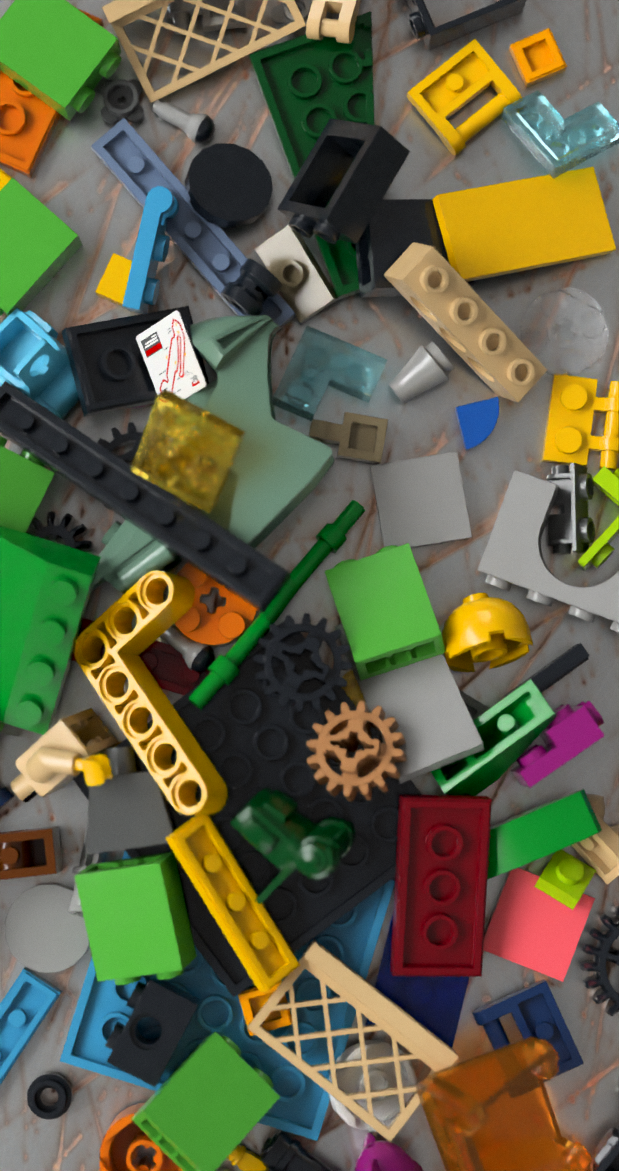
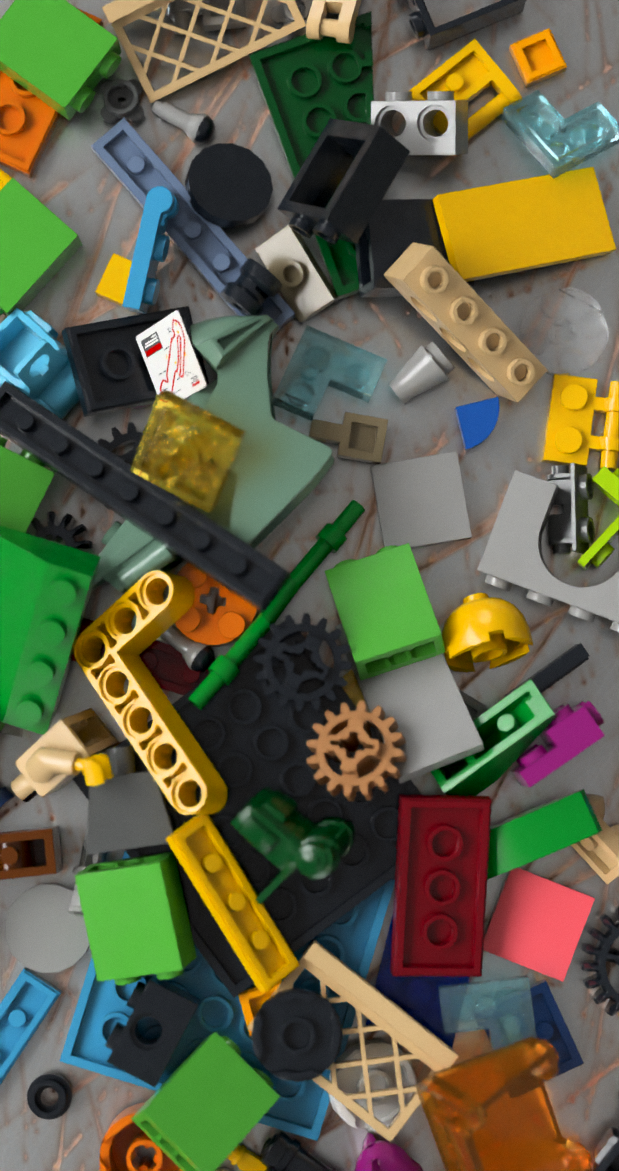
lime plate [535,849,597,910] -> none
none -> black tile [251,988,343,1082]
none -> light grey brick [371,91,468,155]
none -> clear light blue plate [438,975,541,1074]

